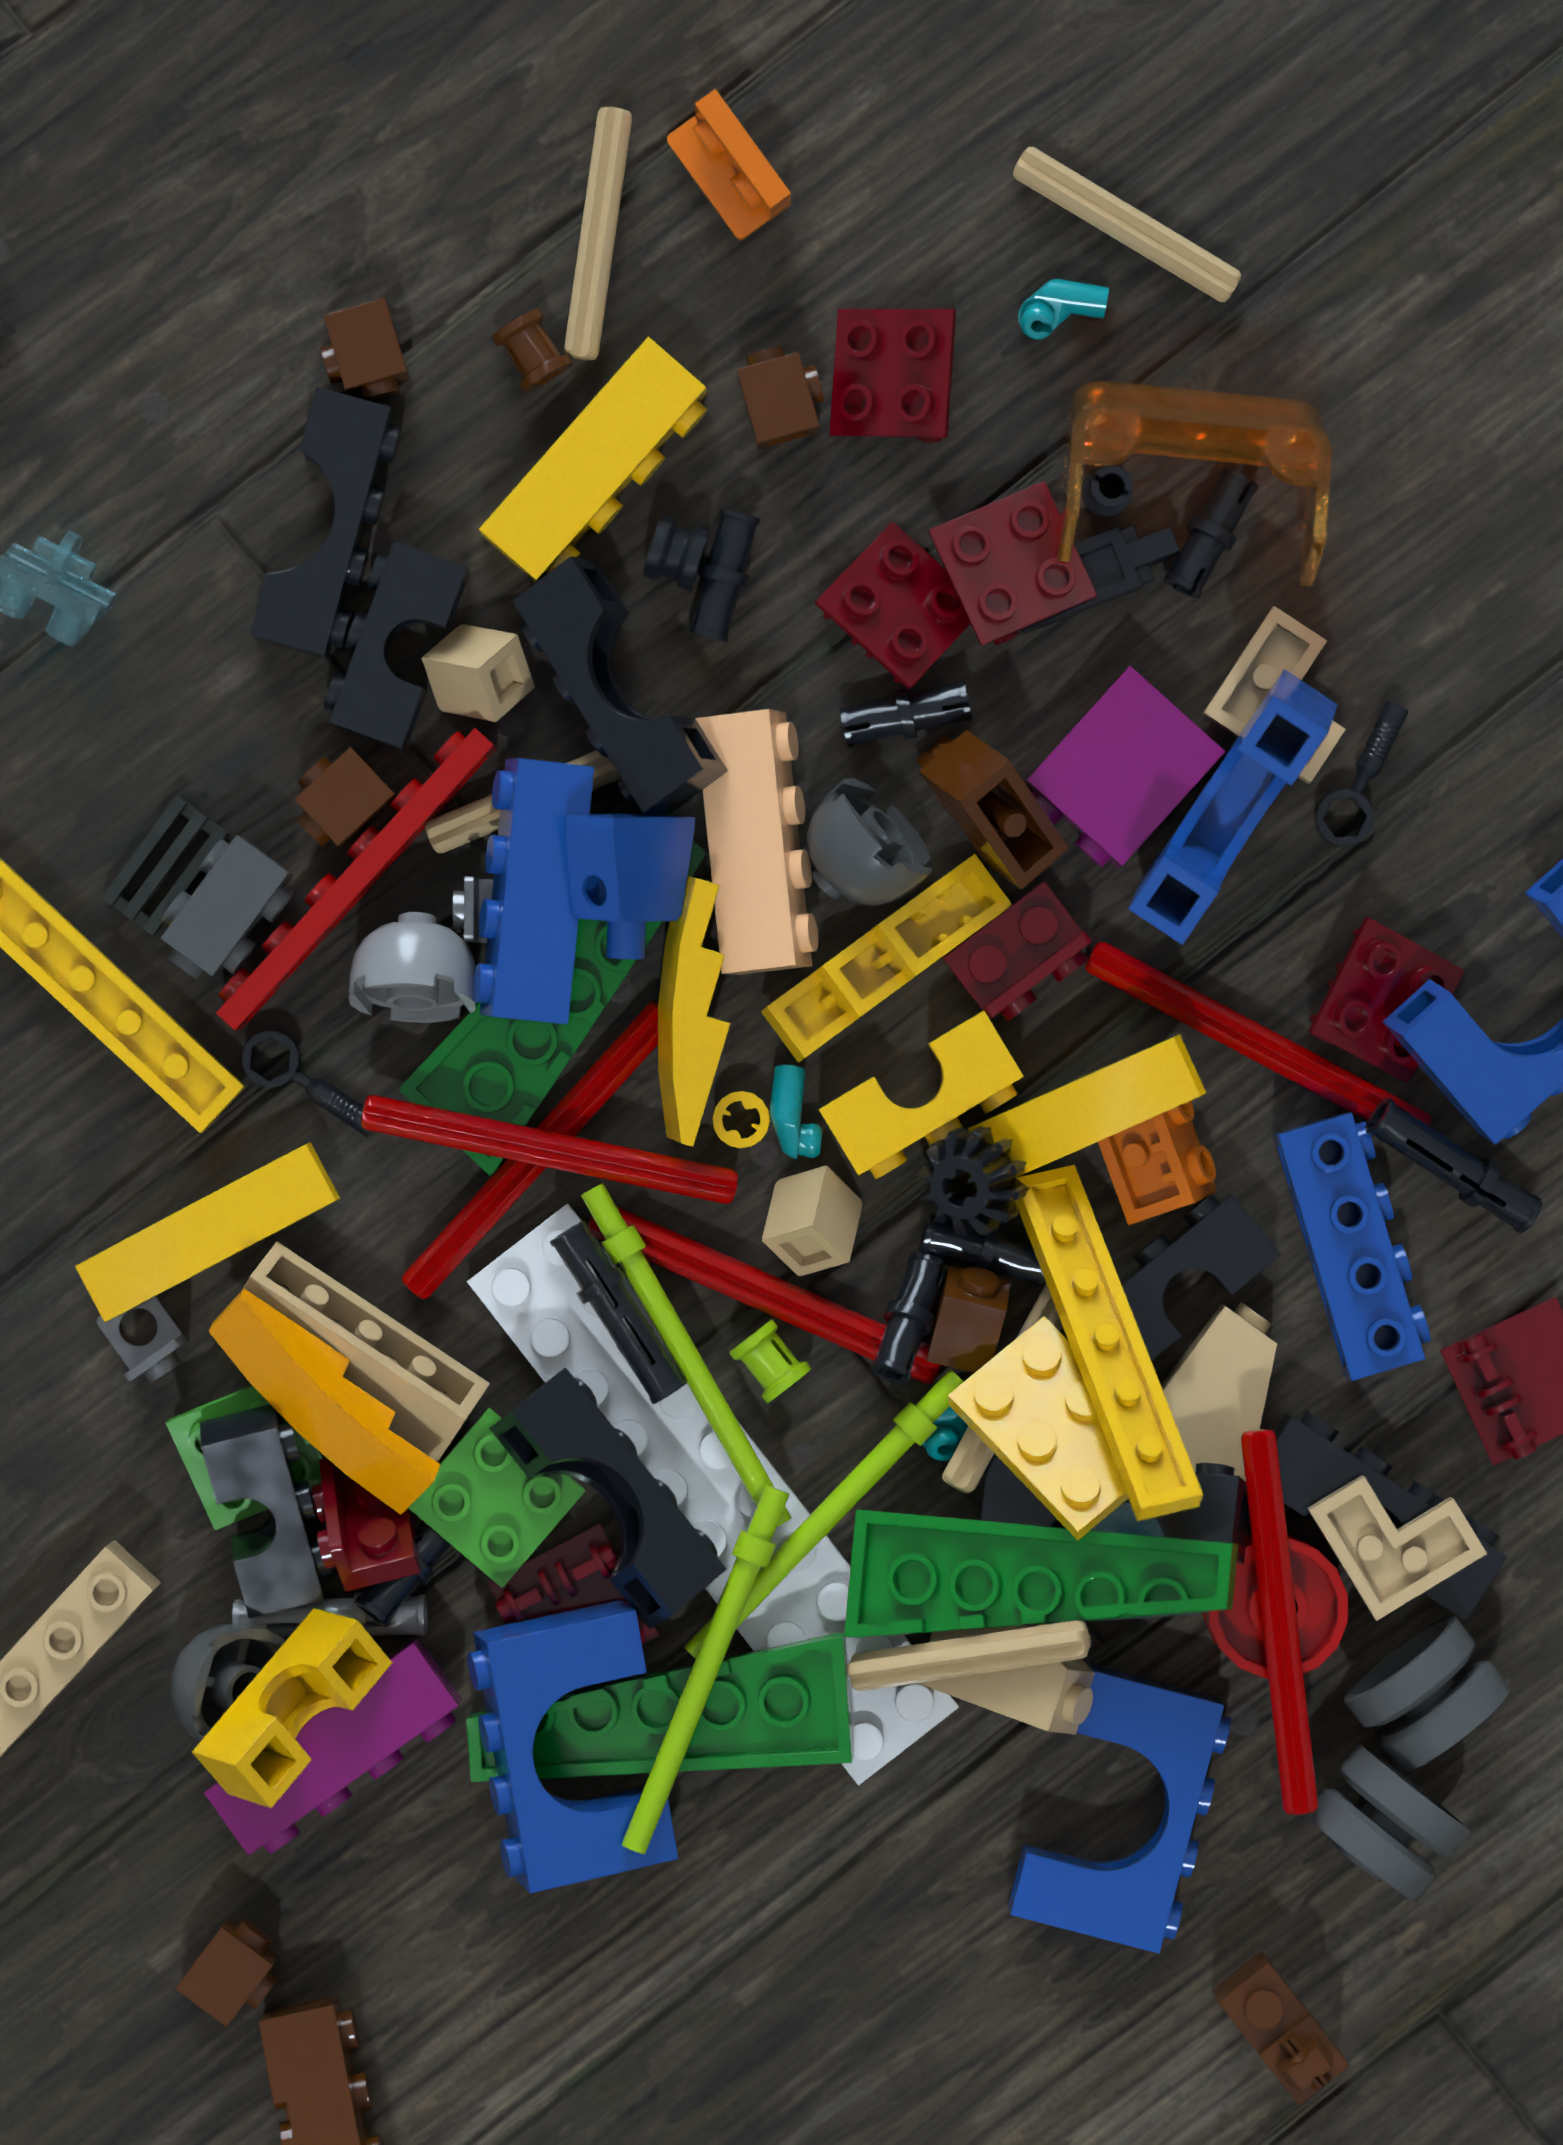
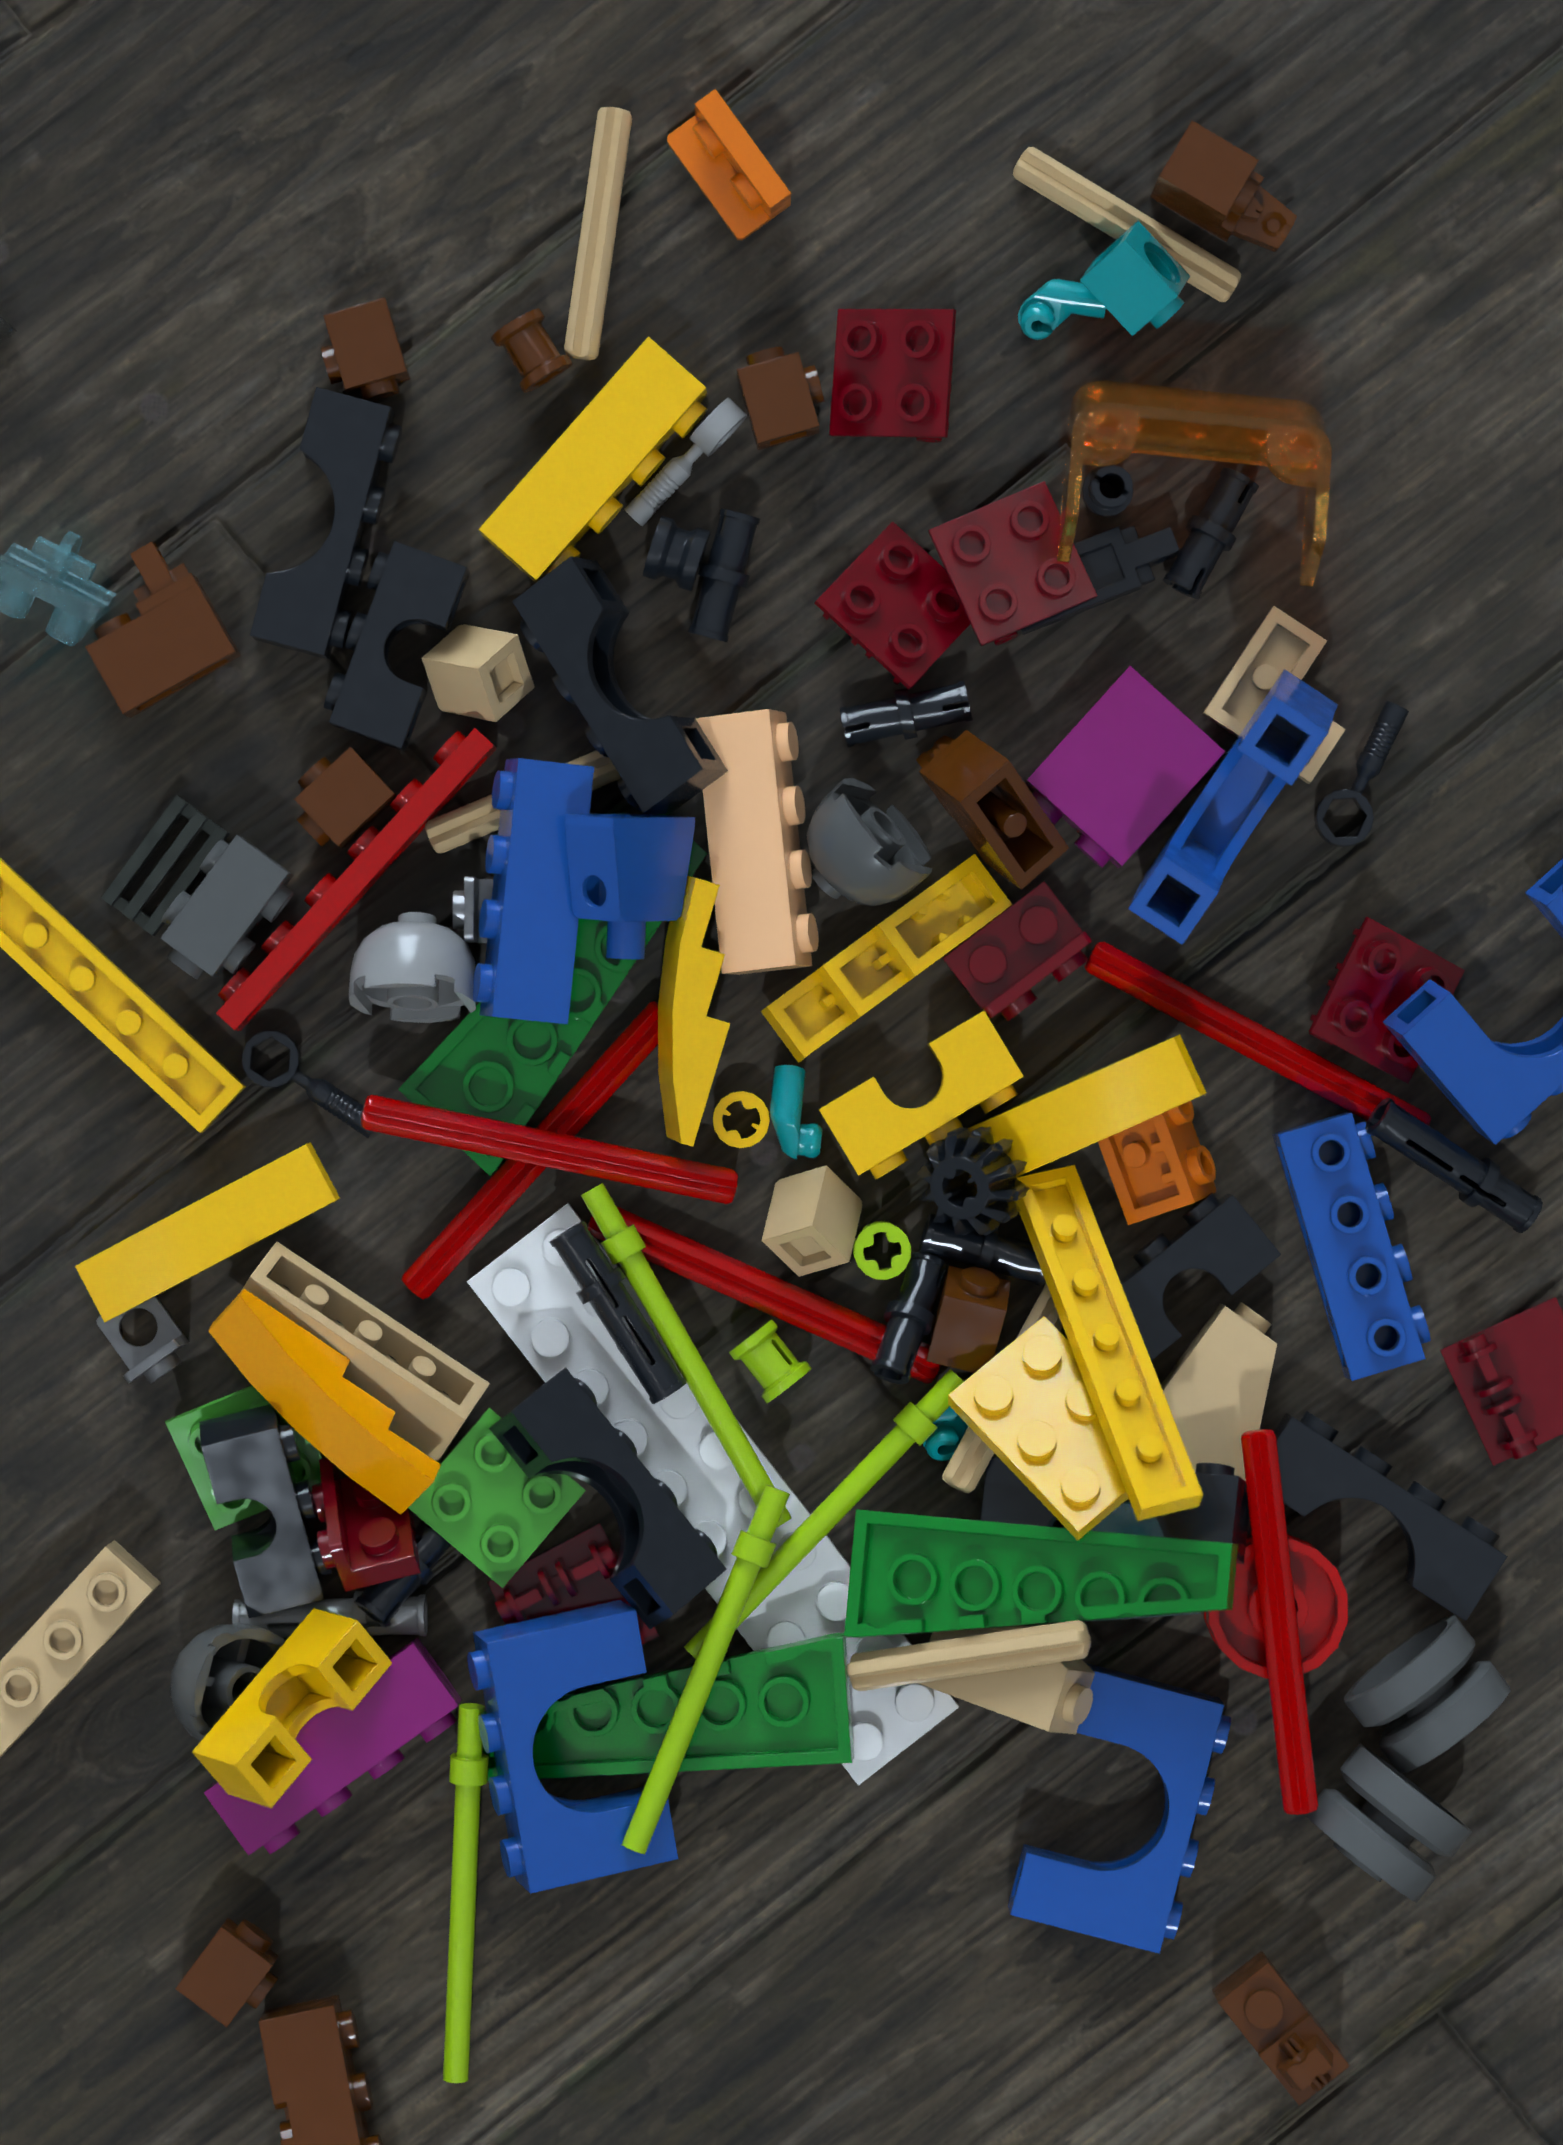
tan plate [1307,1475,1487,1621] -> none
none -> reddish brown hinge [86,541,241,718]
none -> lime bar [443,1703,489,2083]
none -> light grey piece [624,397,747,527]
none -> lime bush [853,1221,911,1280]
none -> teal brick [1080,221,1190,336]
none -> reddish brown hinge [1150,121,1297,253]

